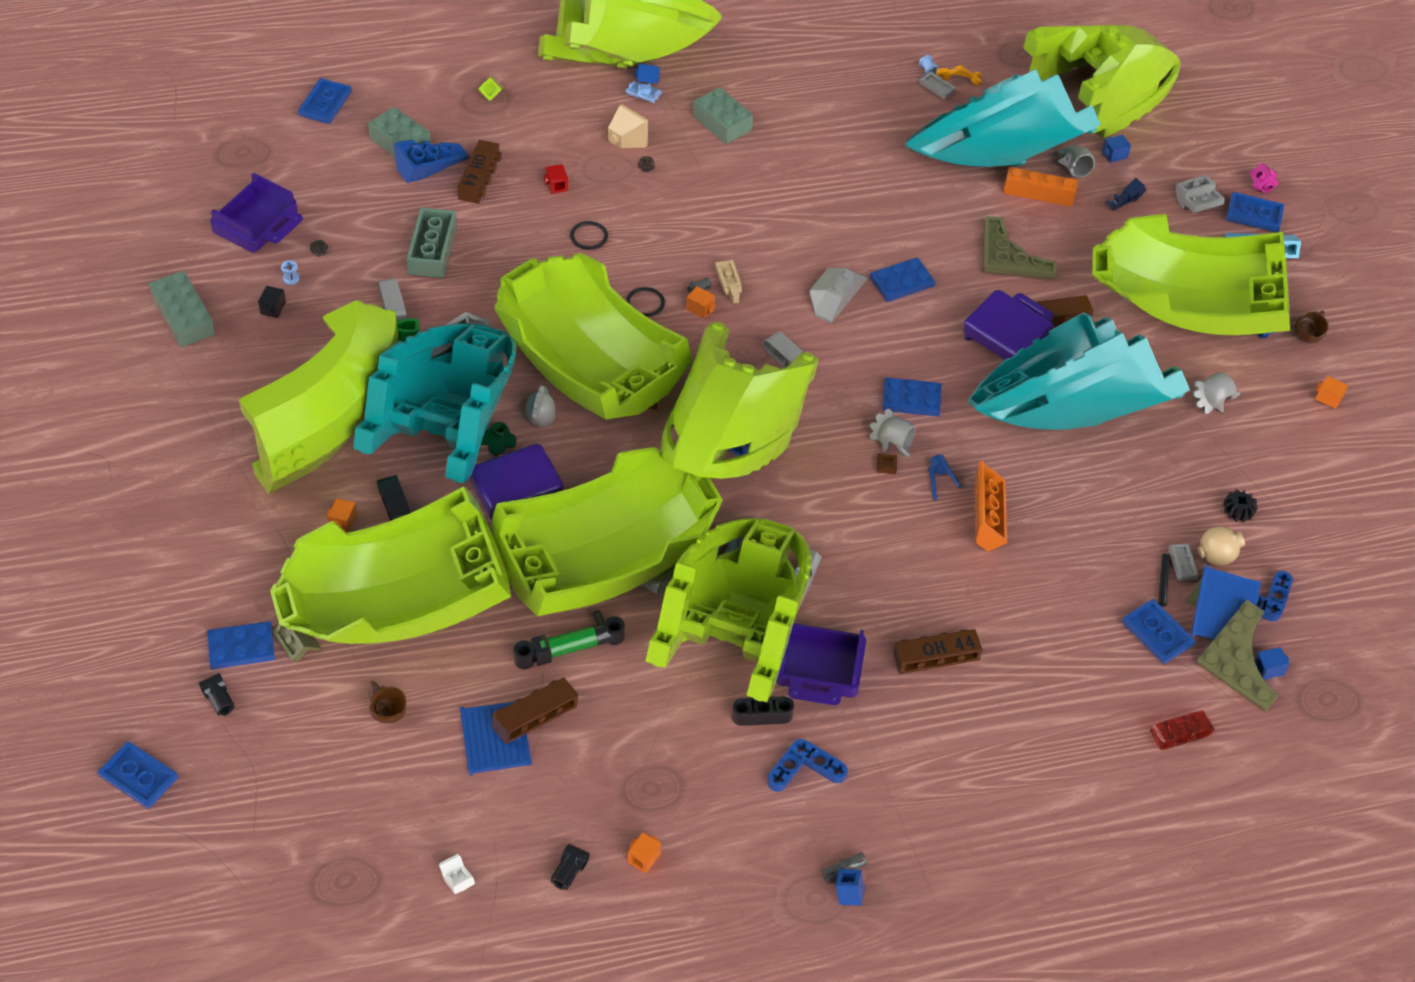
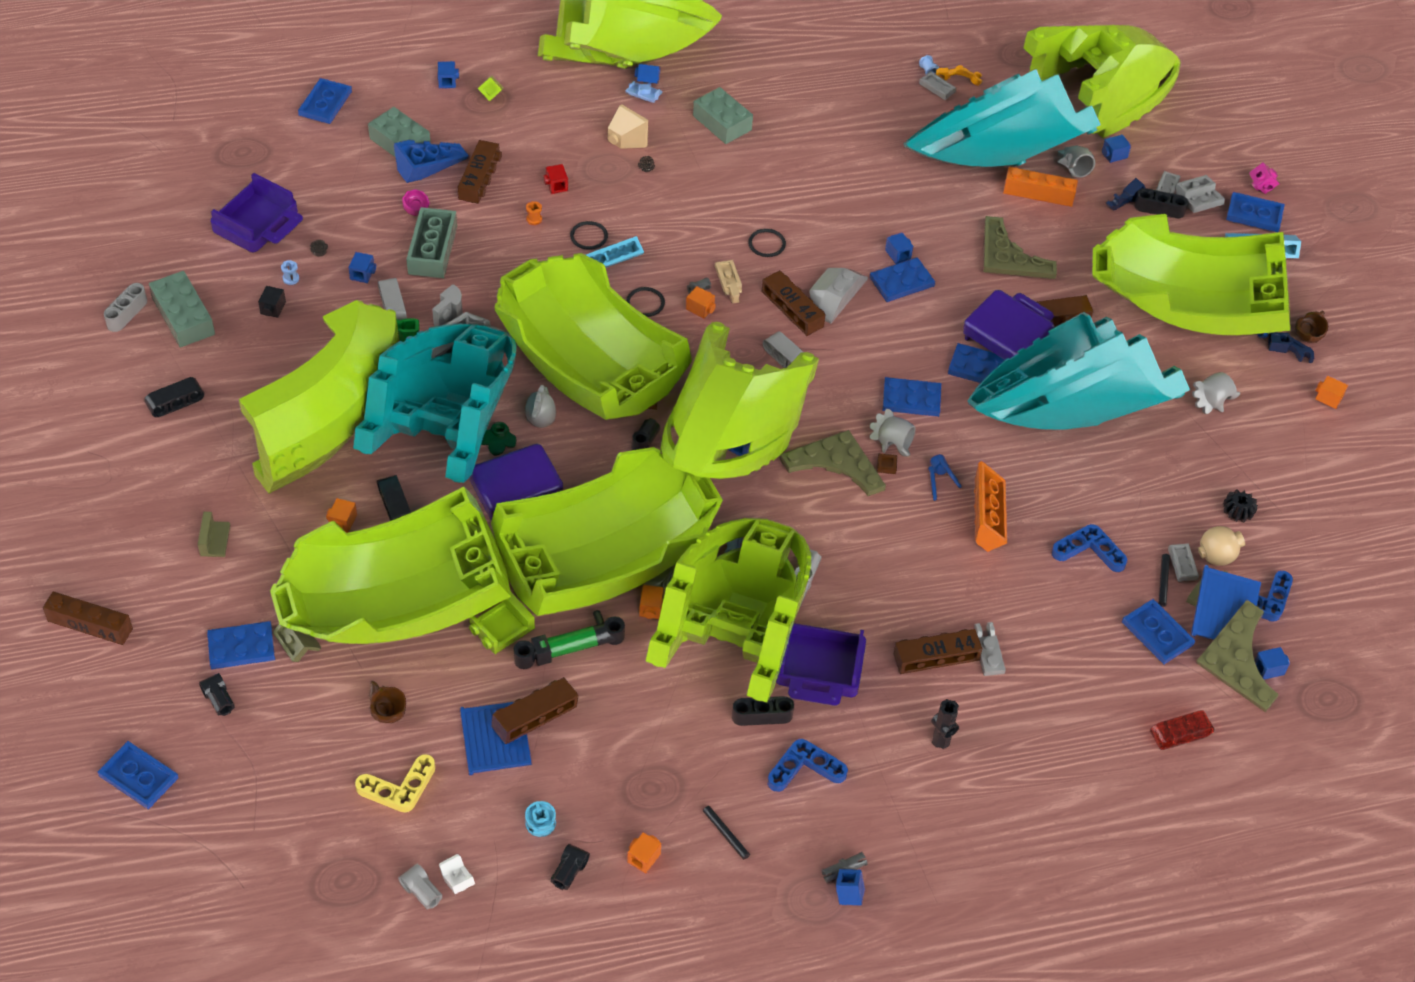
none -> reddish brown brick [42,591,133,645]
none -> light grey beam [103,283,147,332]
none -> black beam [144,377,205,417]
none -> olive panel [198,512,231,557]
none -> blue brick [349,252,376,283]
none -> light yellow beam [355,754,435,812]
none -> light grey piece [398,864,442,909]
none -> dark pink hair [402,189,429,216]
none -> light grey brick [432,284,463,327]
none -> blue brick [438,61,459,88]
none -> lime panel [469,591,535,654]
none -> medium azure wheel [525,801,556,837]
none -> orange bush [526,201,542,225]
none -> medium azure brick [586,236,644,268]
none -> black piece [631,418,660,450]
none -> orange brick [639,585,664,619]
none -> black bar [703,806,750,860]
none -> black tyre [748,229,786,257]
none -> reddish brown brick [762,270,826,336]
none -> olive plate [780,430,886,496]
none -> blue brick [885,232,913,264]
none -> black piece [931,699,959,749]
none -> blue plate [948,343,1004,383]
none -> light grey hinge [974,622,1006,676]
none -> blue beam [1051,524,1127,572]
none -> black beam [1134,188,1188,219]
none -> light grey plate [1156,171,1181,194]
none -> dark blue piece [1268,332,1314,363]

